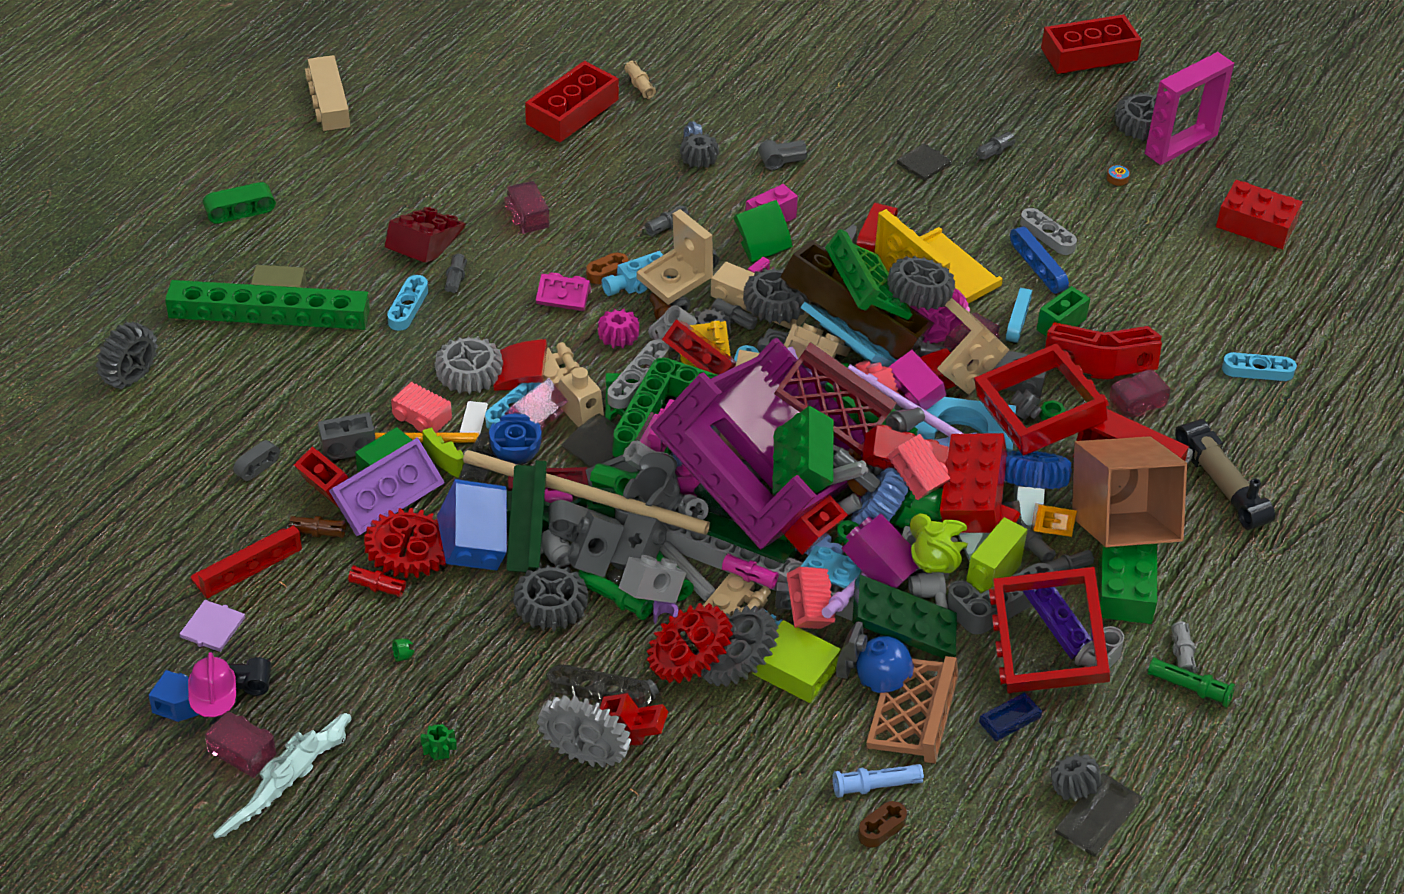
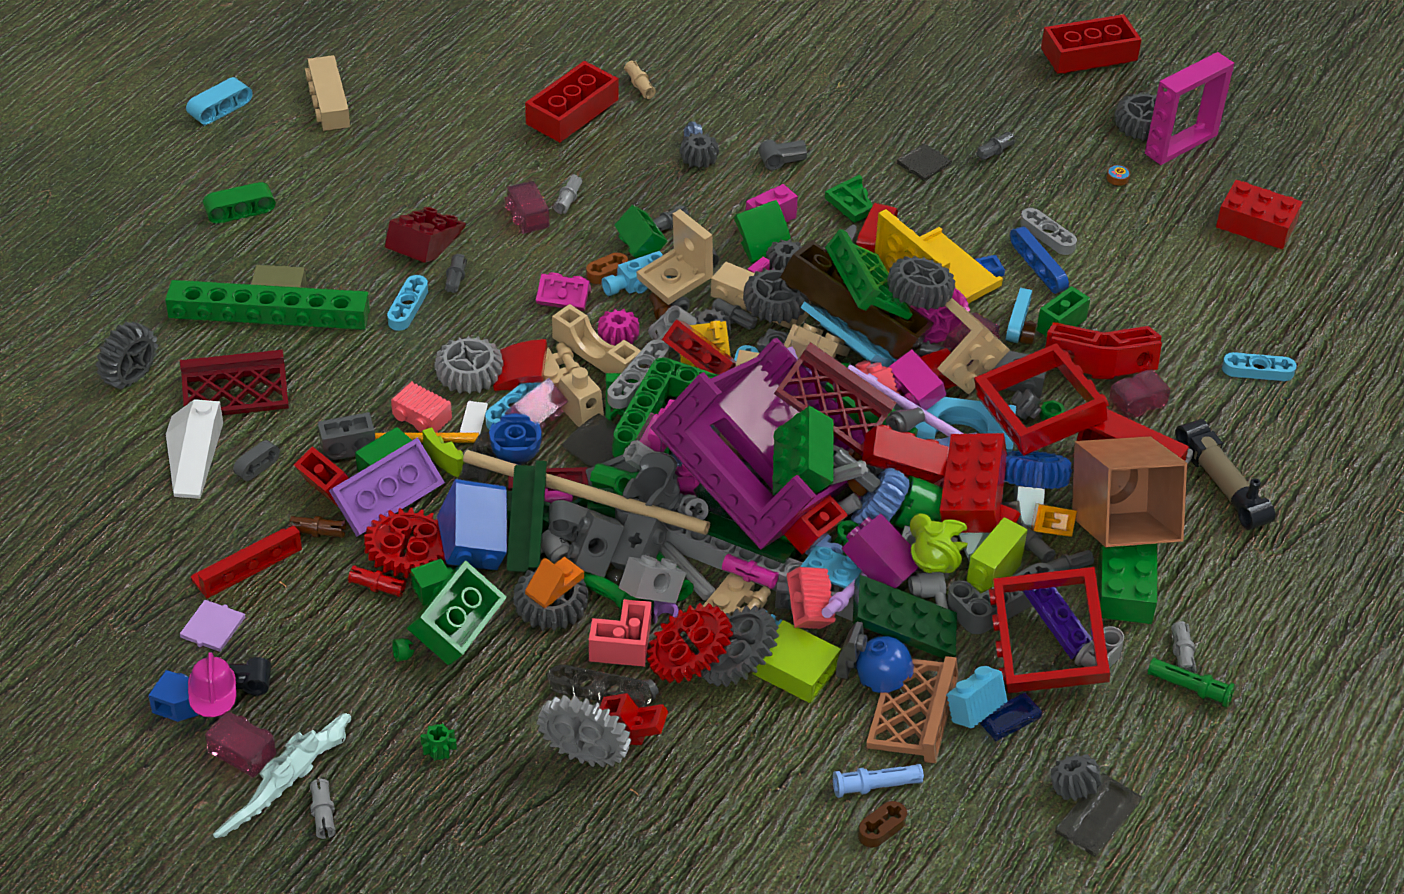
coral brick [888,434,951,500] -> none
none -> white wedge [166,400,223,499]
none -> dark red fence [180,349,289,415]
none -> medium azure beam [186,77,253,125]
none -> light grey pin [310,779,335,839]
none -> green brick [406,560,507,666]
none -> green brick [411,559,453,606]
none -> orange slope [525,557,584,608]
none -> tan arch [552,304,642,373]
none -> light grey axle [553,175,583,214]
none -> coral brick [589,599,652,667]
none -> green brick [614,205,668,259]
none -> dark grey gear [766,239,802,270]
none -> green wing [825,175,872,223]
none -> medium azure brick [946,666,1008,728]
none -> blue tile [975,255,1005,277]
none -> reddish brown piece [1020,320,1037,345]

